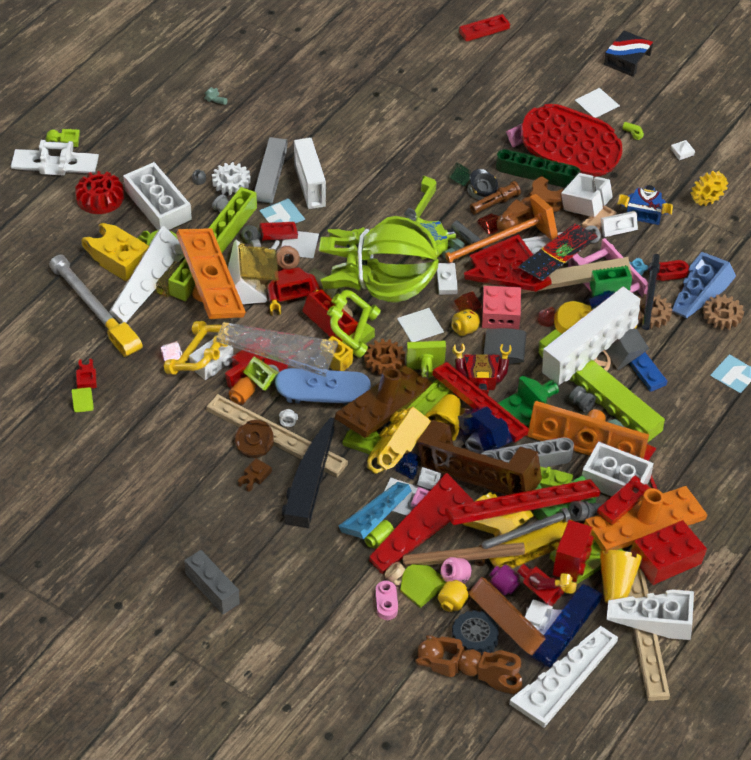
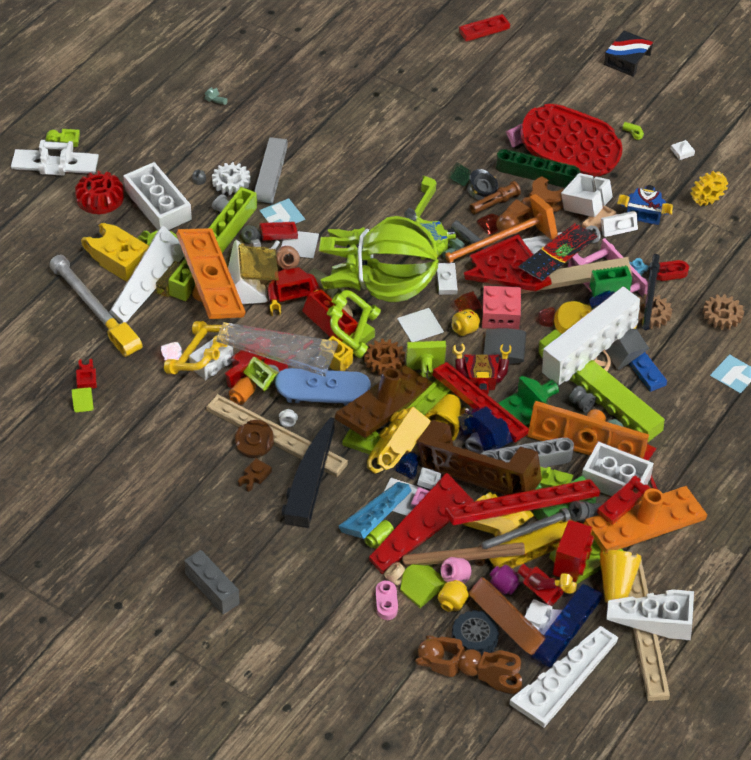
white piece [294,138,326,209] -> none
white sticker [575,88,619,118] -> none
red brick [630,520,707,585] -> none
medium blue wedge [672,252,736,318] -> none

